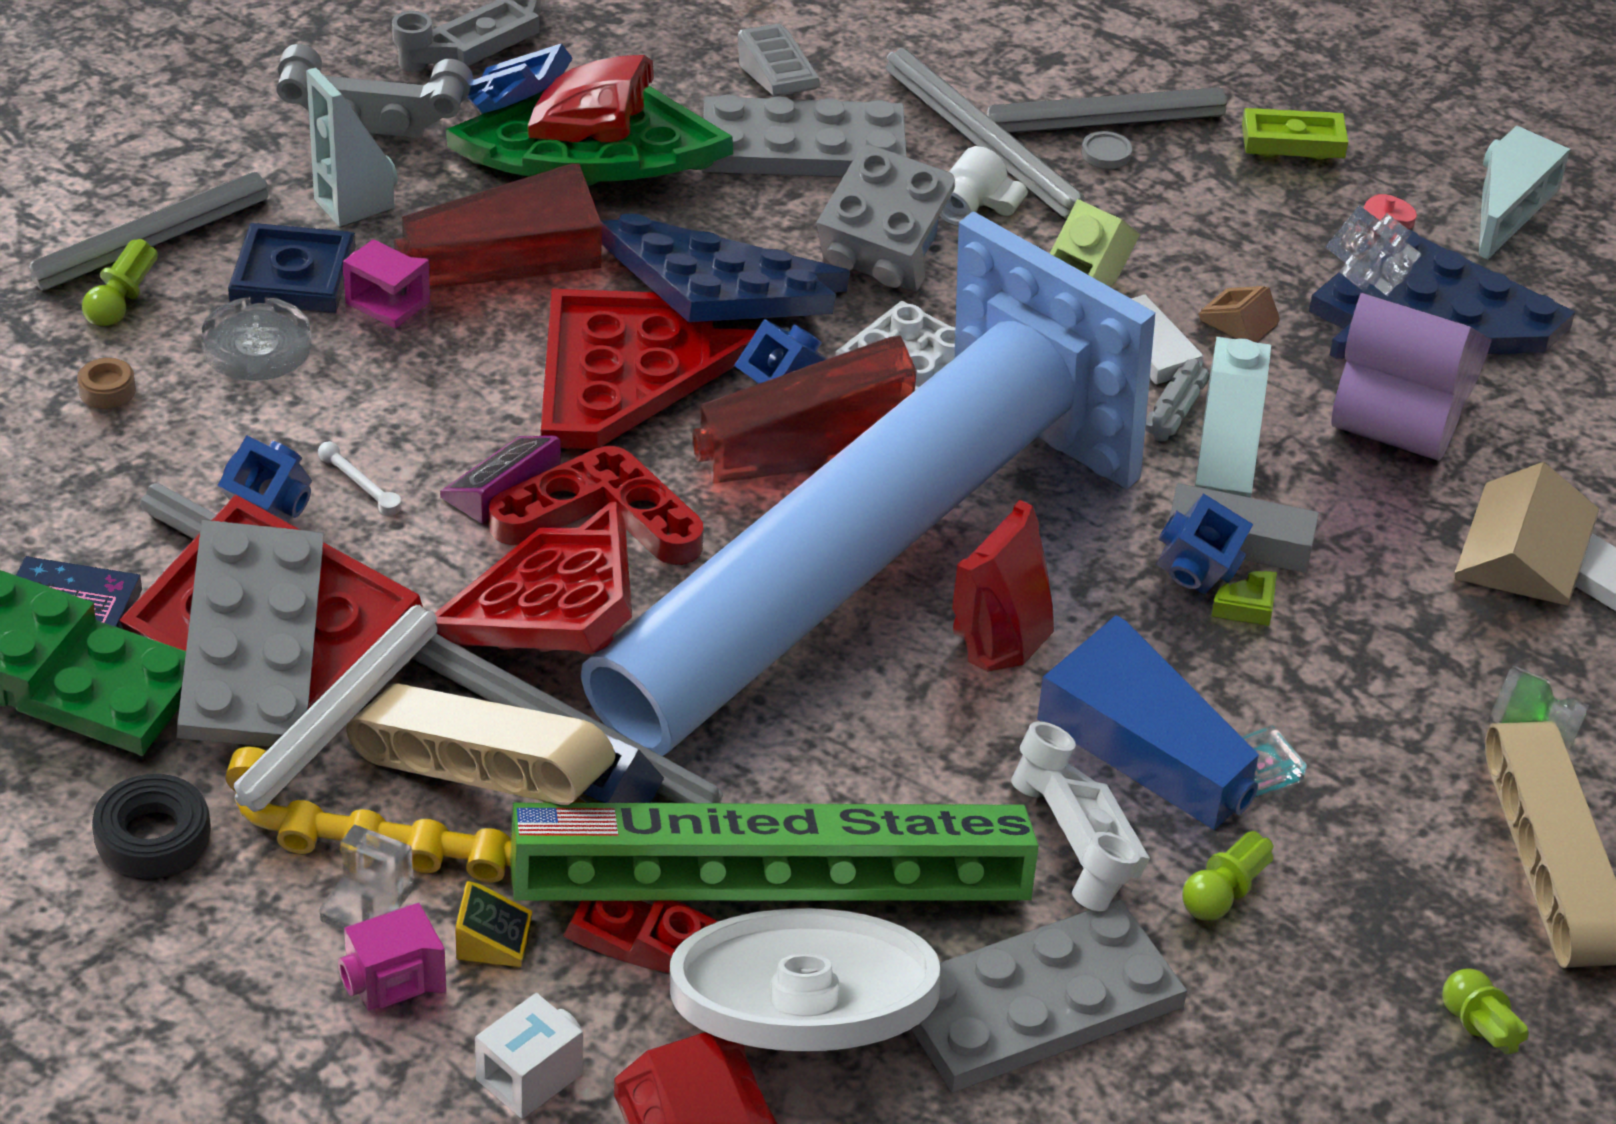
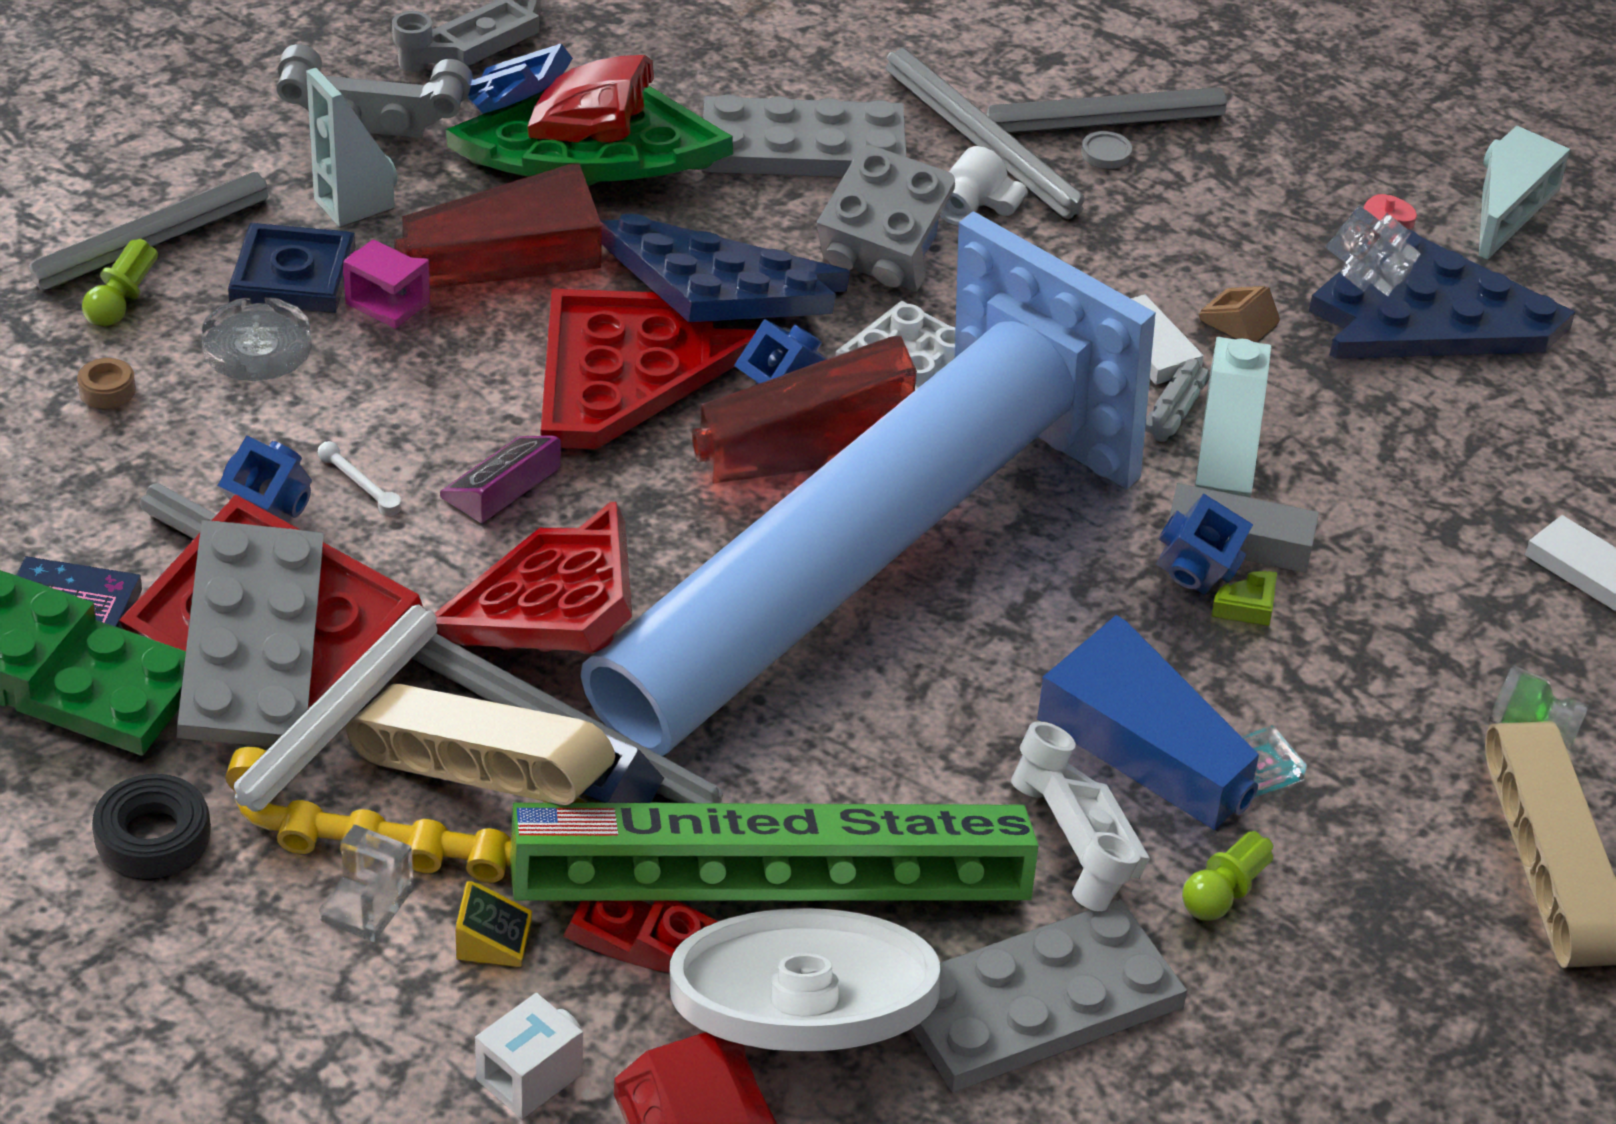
dark pink window [338,902,446,1011] -> none
red beam [489,446,704,565] -> none
light grey slope [738,23,820,96] -> none
red slope [952,500,1054,672] -> none
yellowish green slope [1050,199,1140,287] -> none
lime plate [1242,108,1348,160] -> none
lavender brick [1331,293,1492,461] -> none
lime axle [1442,968,1529,1054] -> none
tan slope [1455,462,1599,606] -> none

